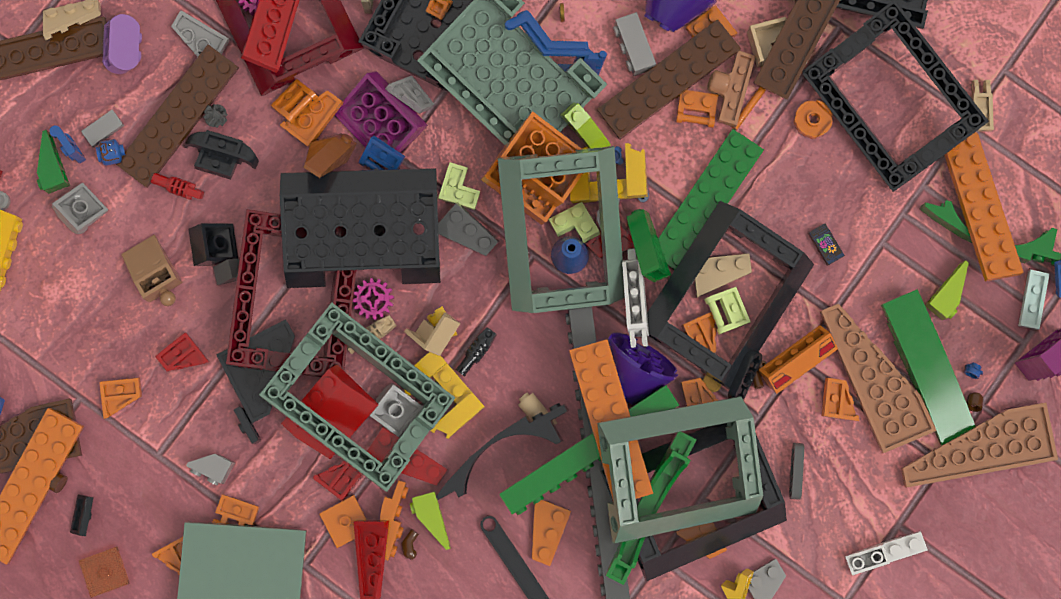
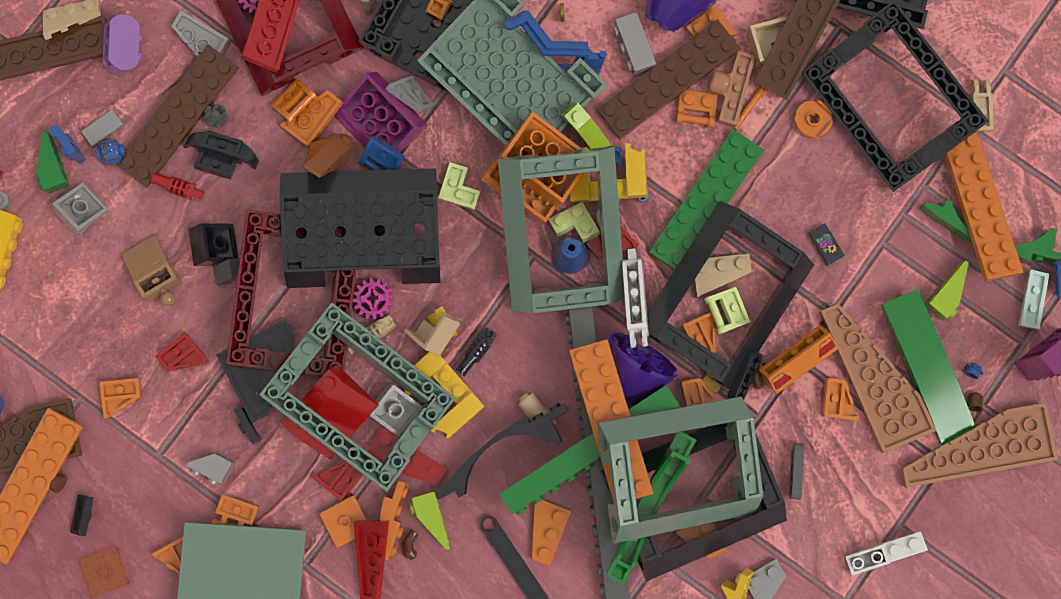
dark grey wing [438,202,499,256] -> none
green slope [627,209,671,282] -> none

